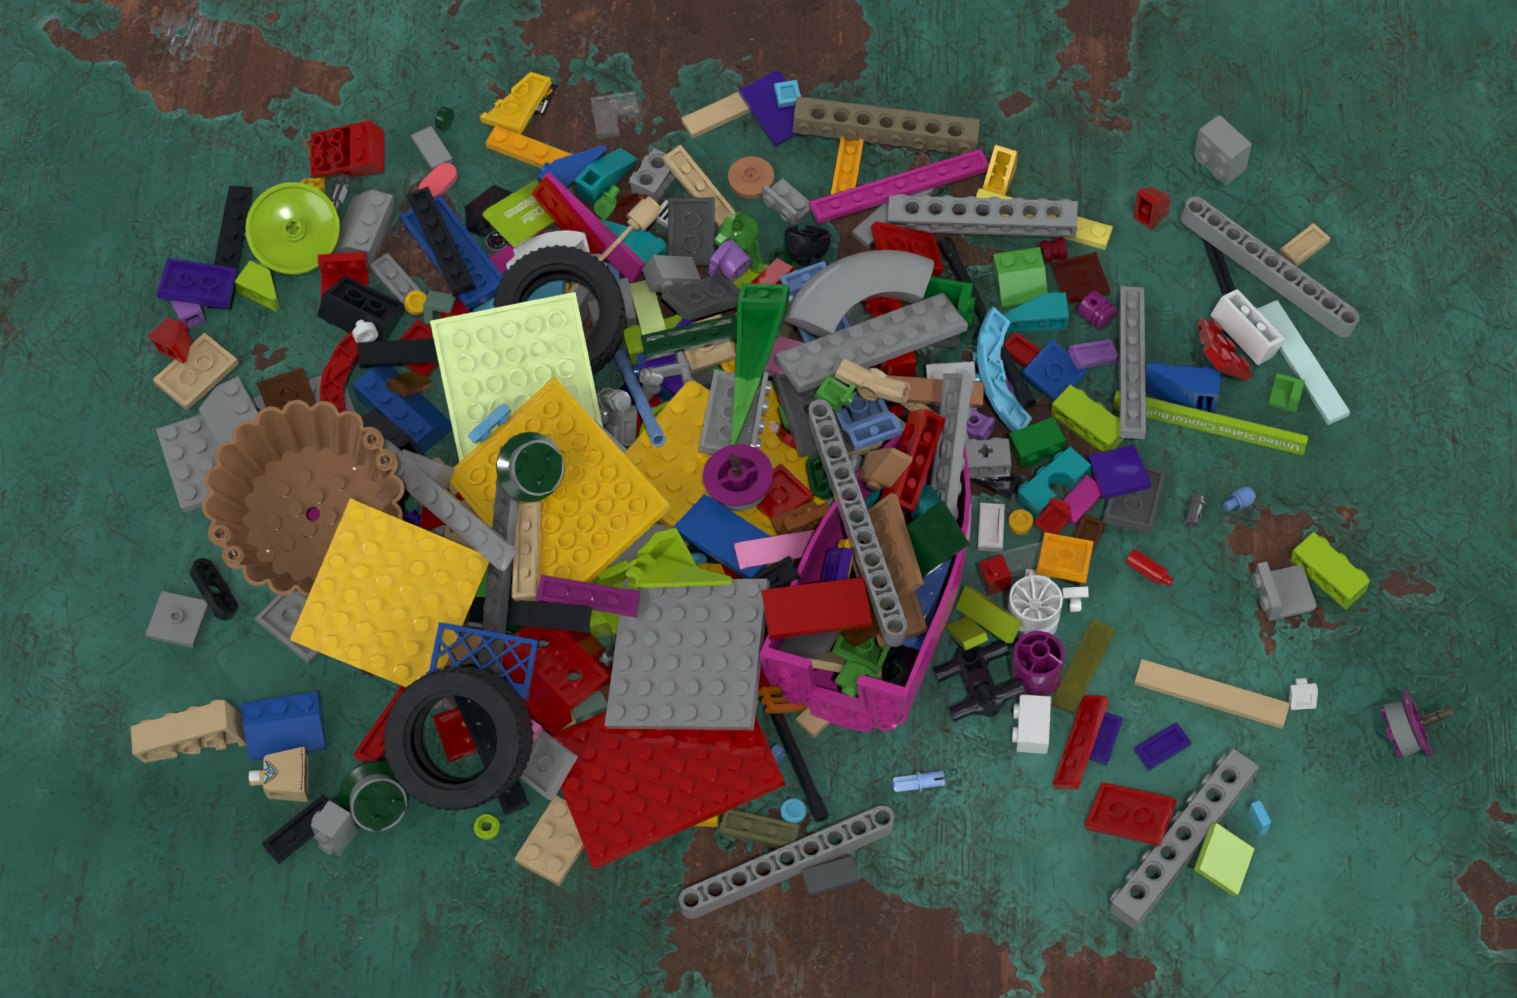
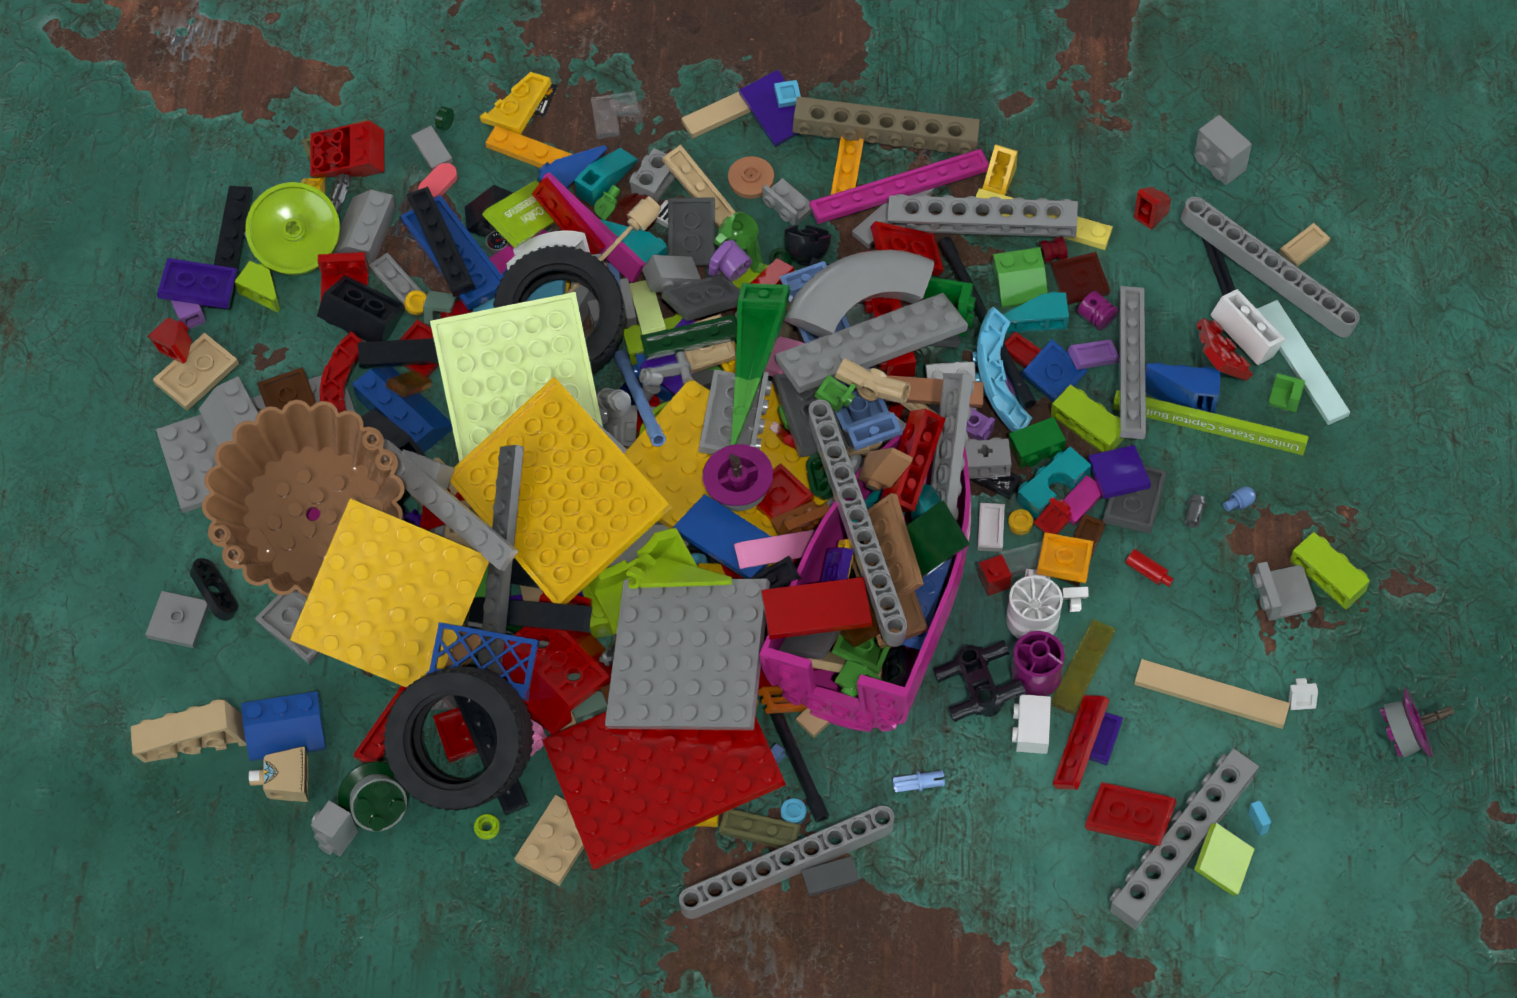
black tile [261,795,328,864] -> none
white tile [352,320,378,343] -> none
dark azure plate [467,402,510,443] -> none
dark green piece [496,432,564,502] -> none
tan tile [512,501,542,601] -> none
light grey tile [520,731,578,801] -> none
magenta tile [536,575,641,618] -> none
lime tile [945,616,988,650] -> none
lime tile [956,586,1022,643] -> none
dark purple tile [1134,722,1191,771] -> none

